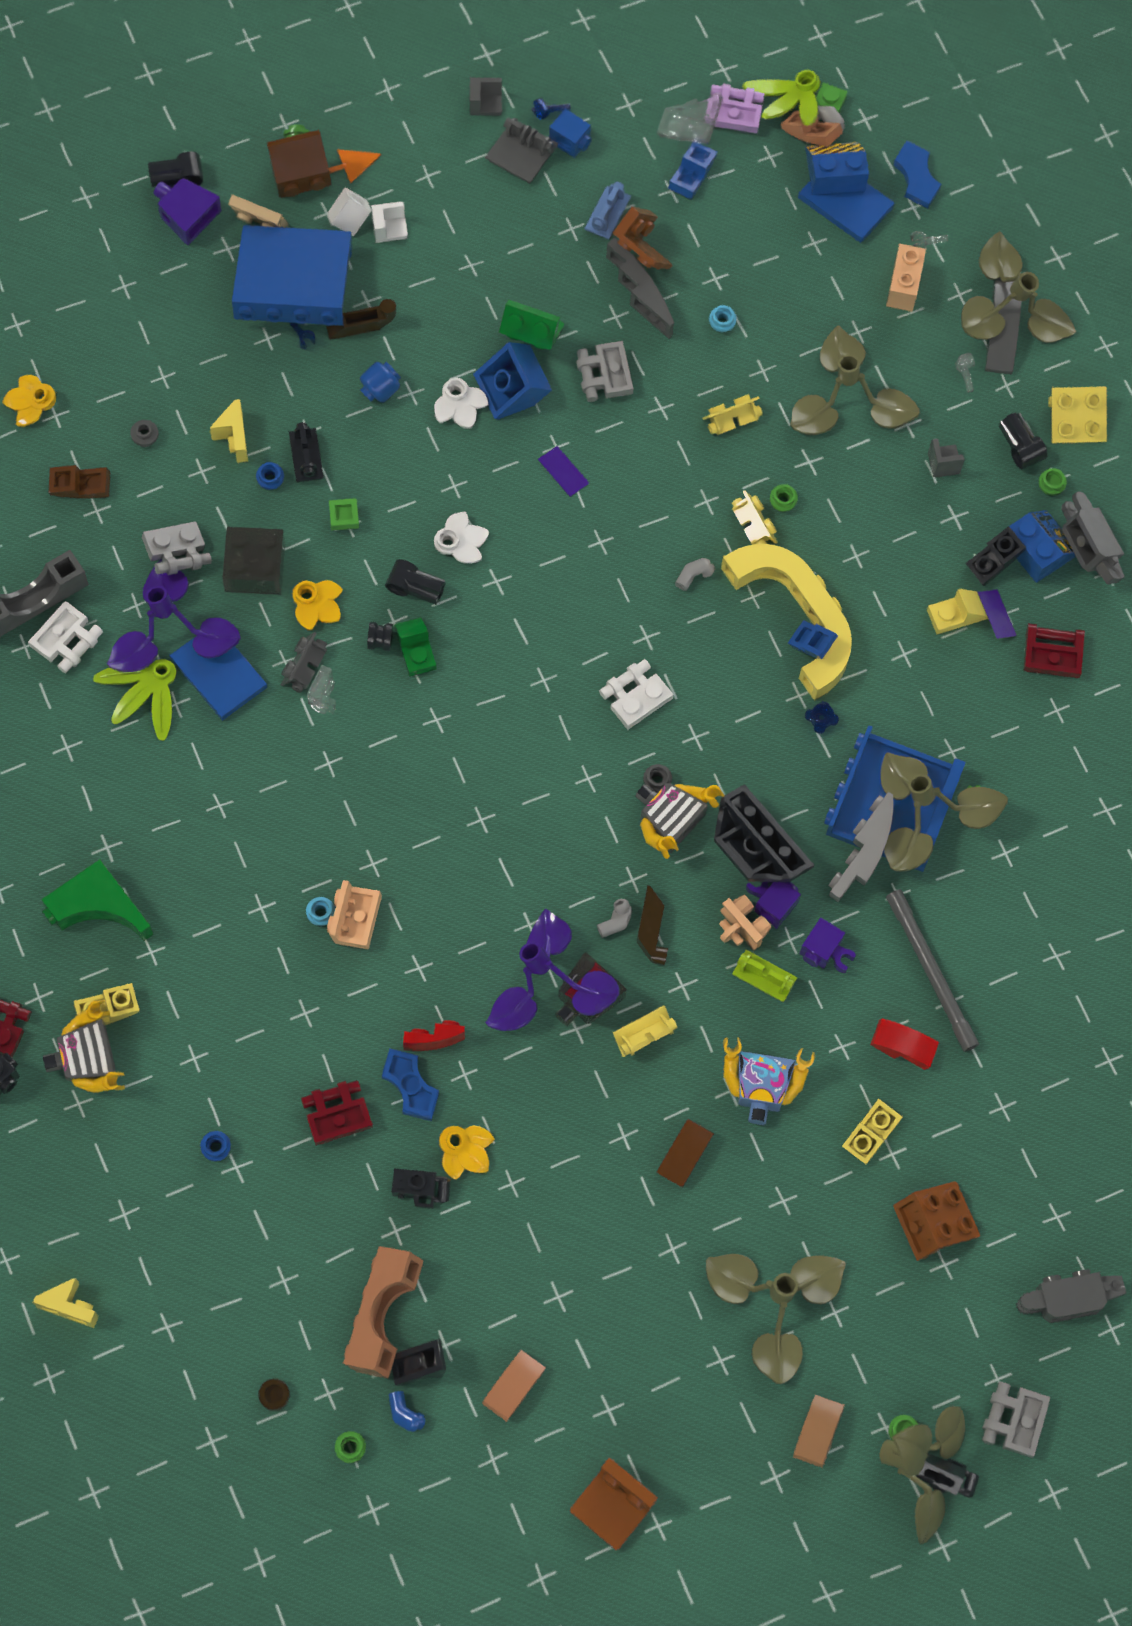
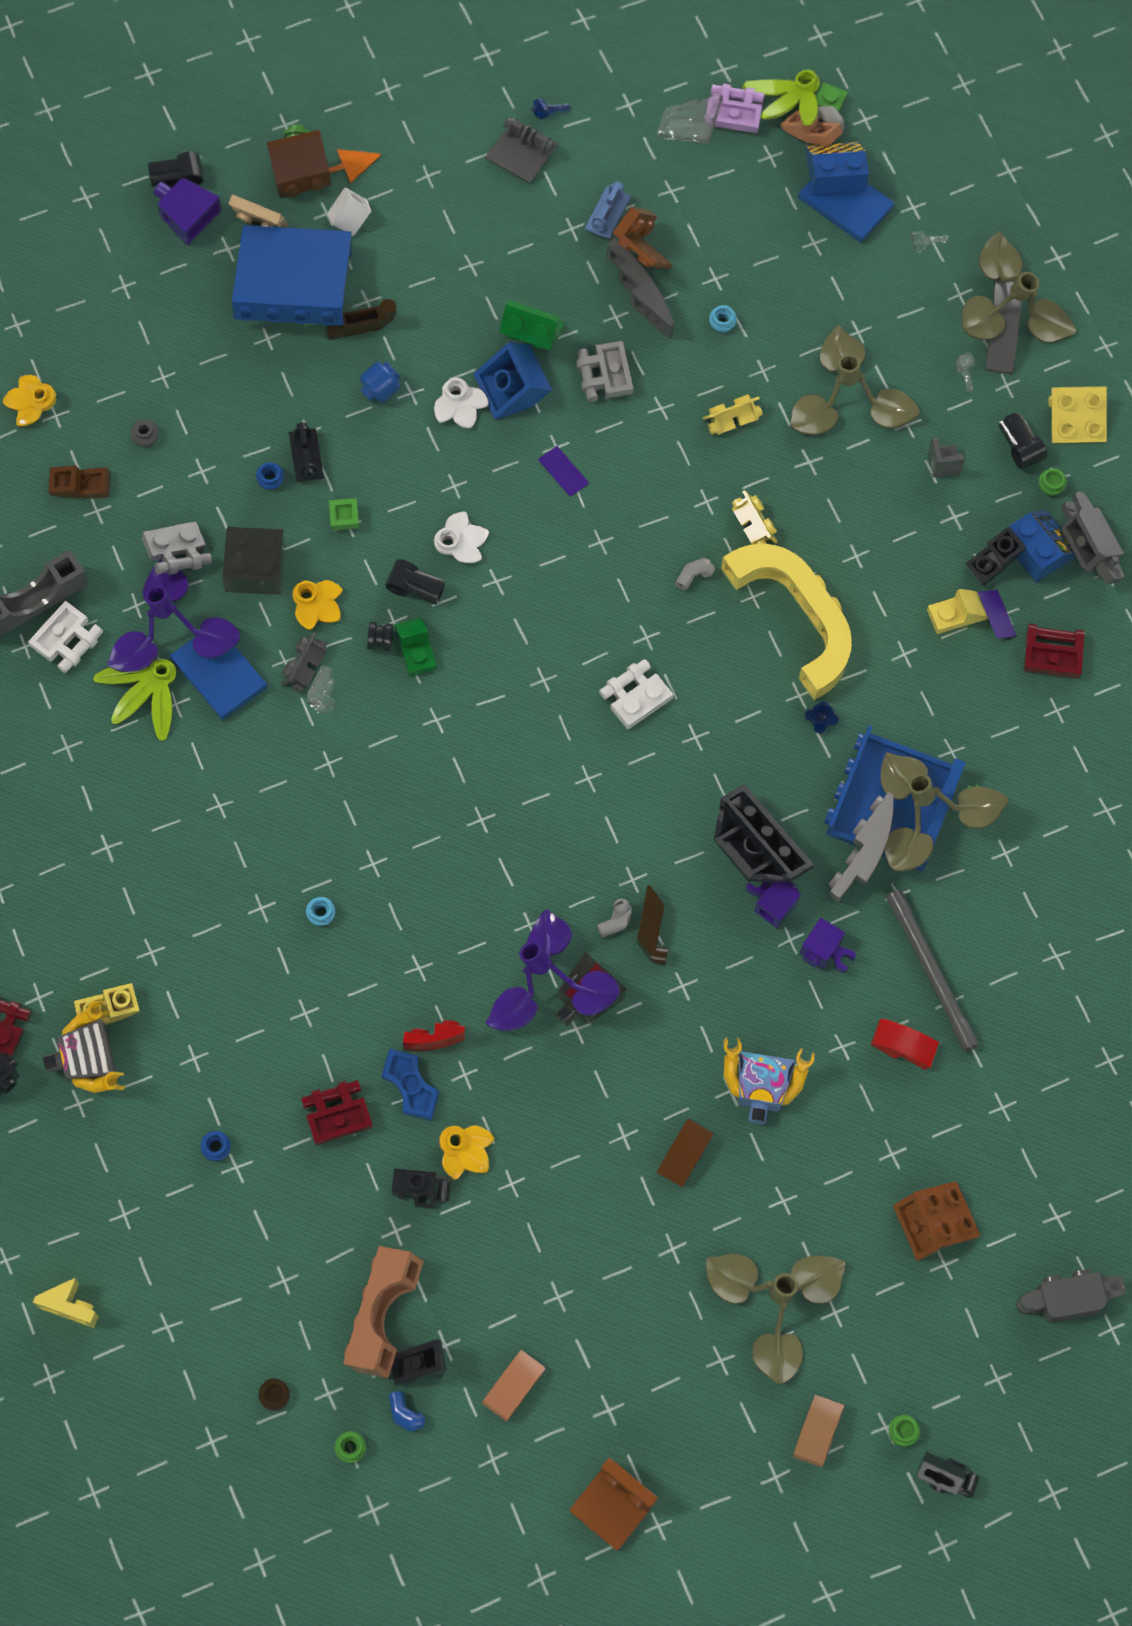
green arch [41,859,153,941] -> none
light yellow slope [210,400,248,463] -> none
clear blue hand [288,322,316,350] -> none
light nougat bracket [327,880,382,949] -> none
white panel [371,202,408,243] -> none
dark grey panel [470,77,502,115] -> none
blue brick [549,109,592,158] -> none
light yellow hinge [613,1006,677,1057] -> none
torso [635,783,725,859] -> none
dark grey plate [643,764,672,793] -> none
blue slope [668,141,717,200] -> none
light nougat hips [719,895,771,951] -> none
lime hinge [732,950,798,1003] -> none
bright green plate [770,484,798,512] -> none
blue slope [788,620,838,659] -> none
light yellow slope [842,1099,903,1164] -> none
olive plant [880,1406,965,1544] -> none
light nougat brick [886,244,926,312] -> none
blue tile [893,141,941,209] -> none
light grey plate [982,1382,1050,1458] -> none

